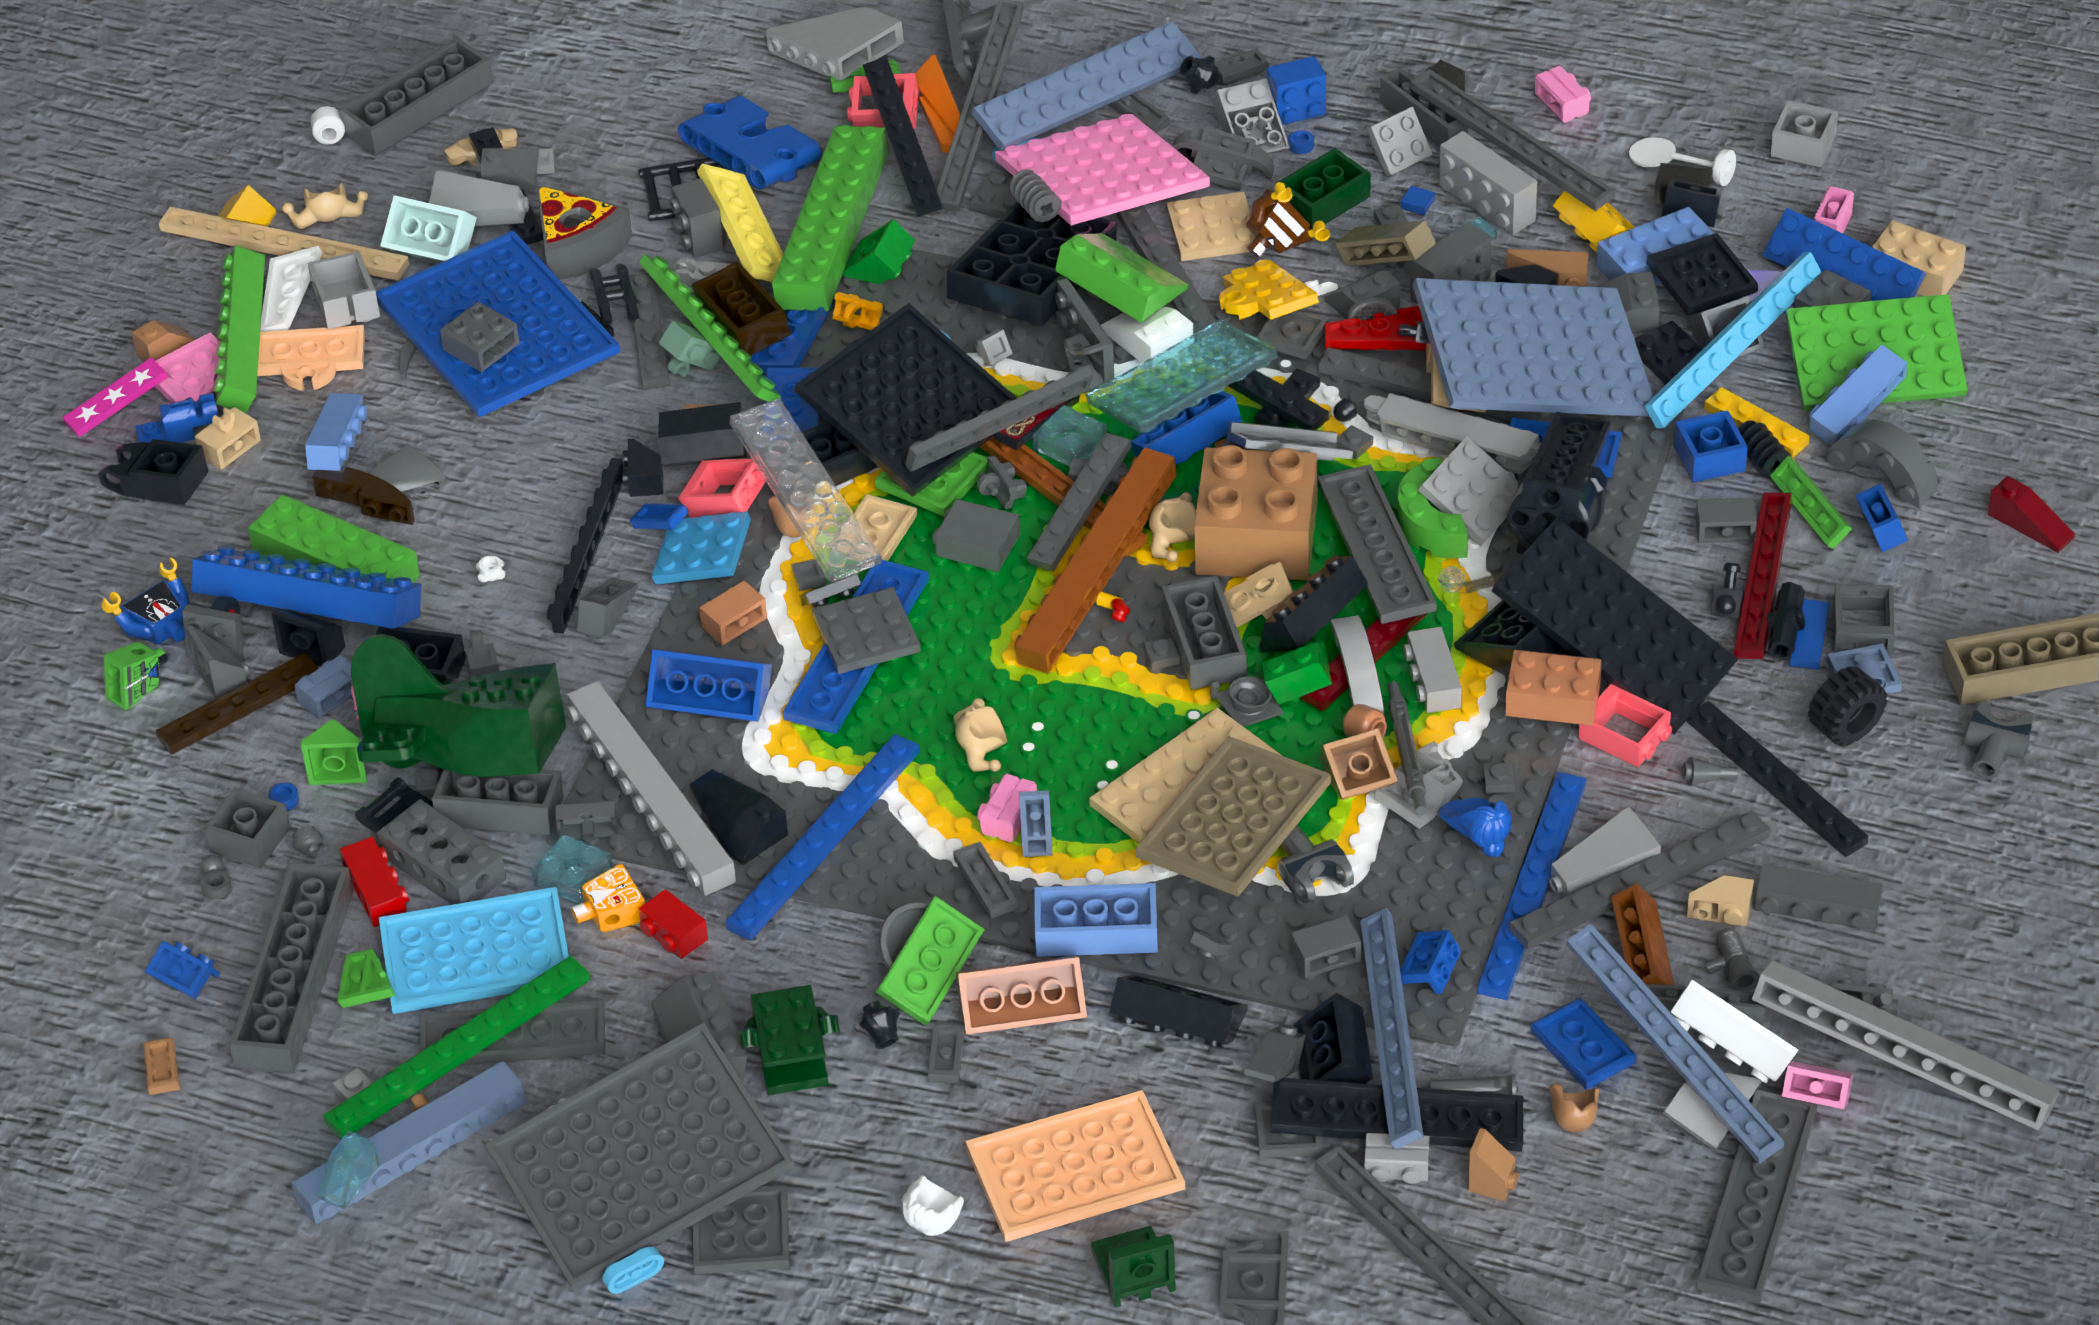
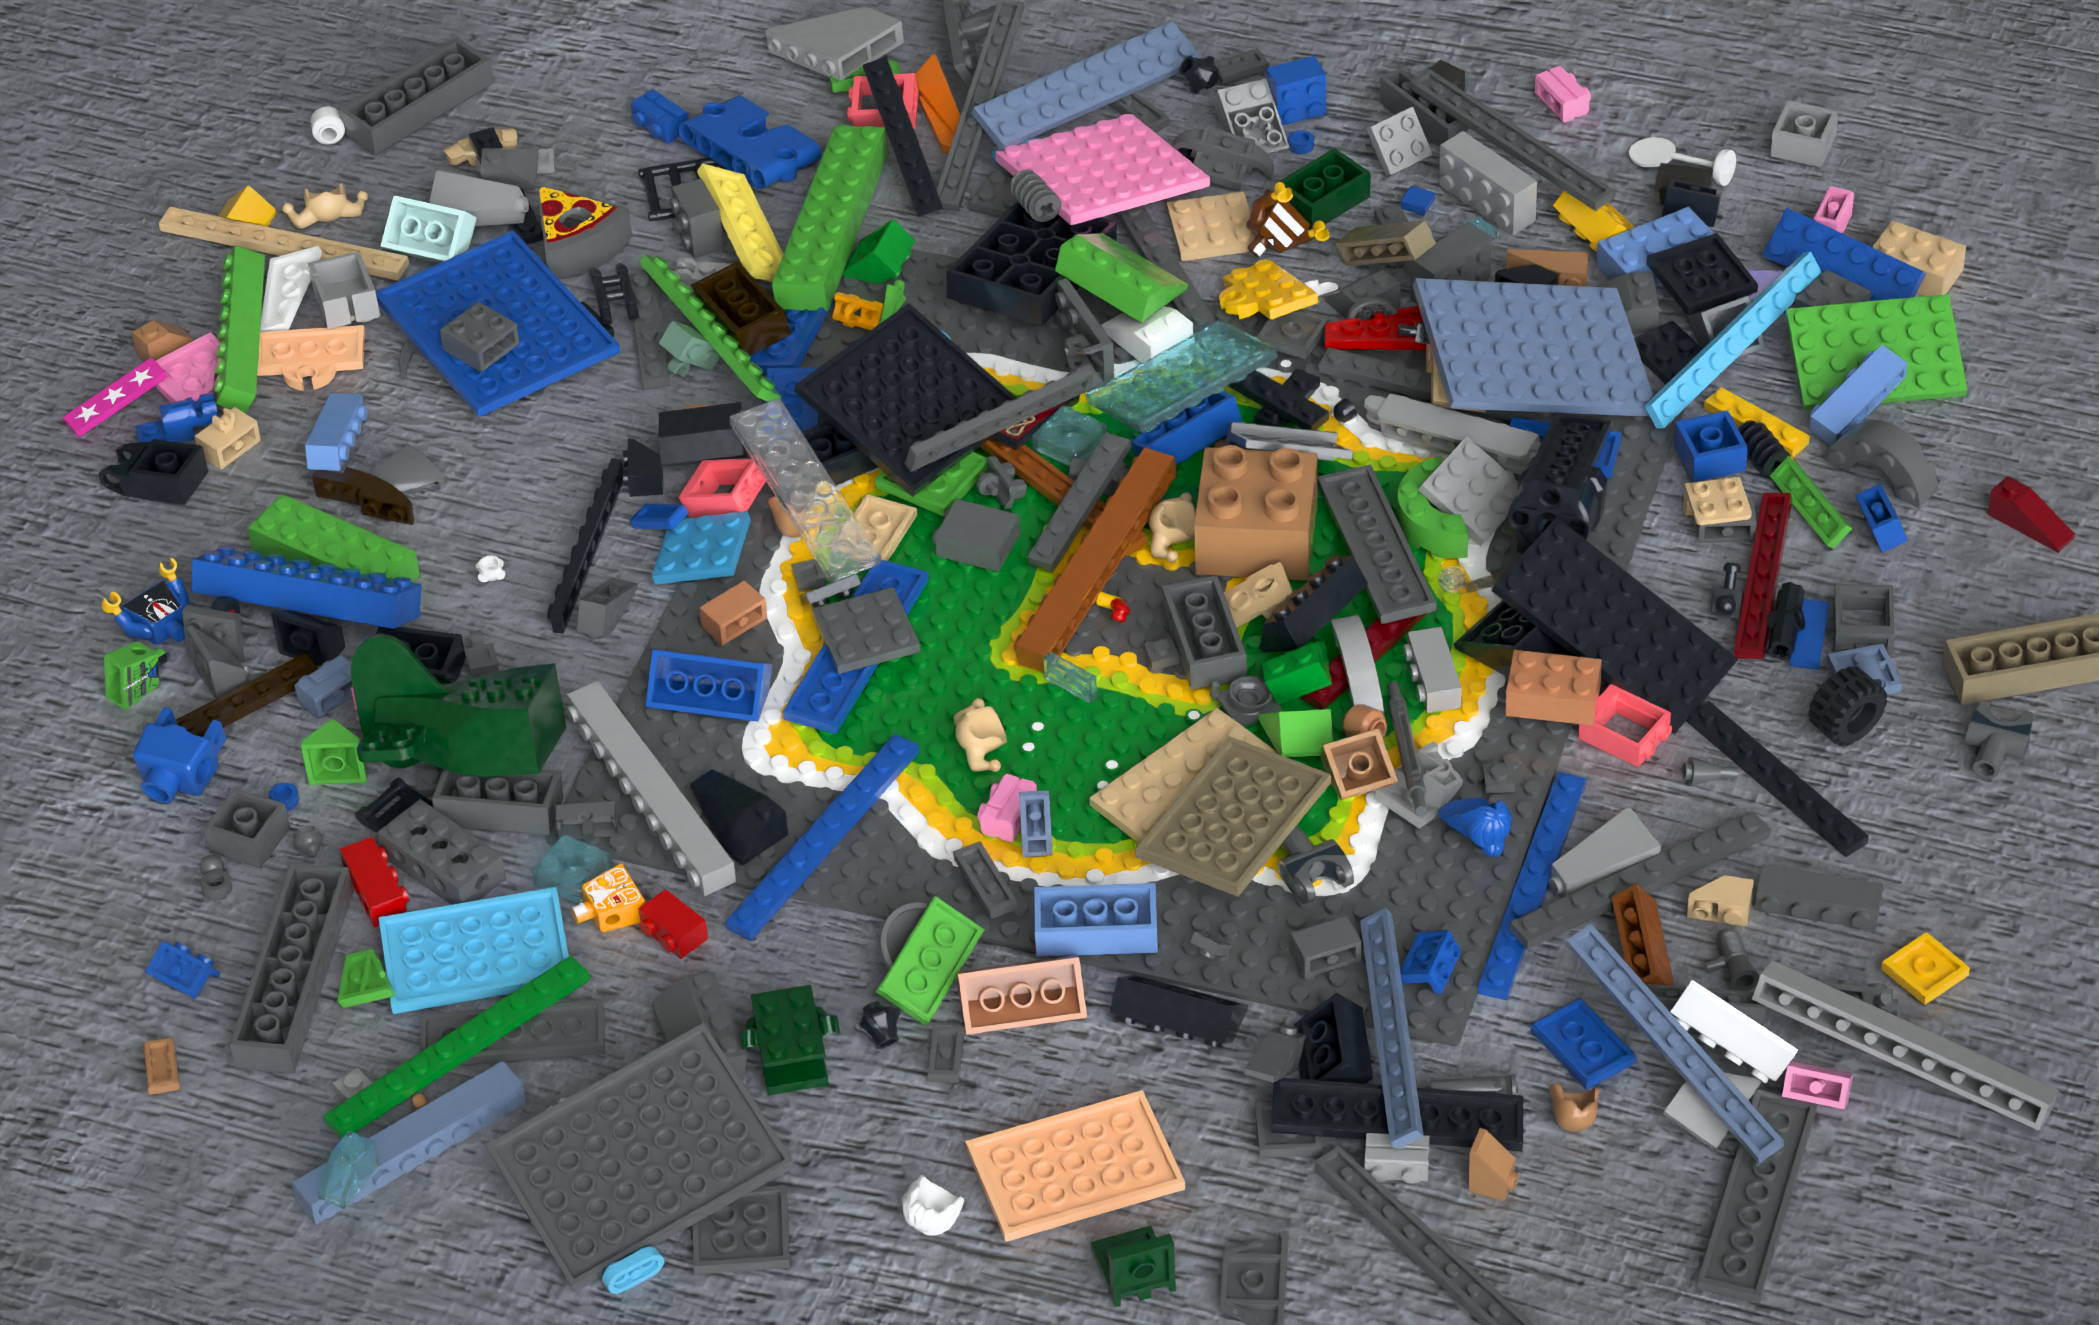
light grey tile [975,329,1013,366] -> none
dark grey plate [1336,425,1373,460] -> none
none -> blue piece [133,707,227,803]
none -> blue brick [631,89,689,144]
none -> bright green piece [880,280,906,323]
none -> clear light blue plate [1044,652,1097,703]
none -> bright green slope [1258,709,1333,757]
none -> tan bracket [1683,477,1752,525]
none -> yellow plate [1881,932,1970,1005]

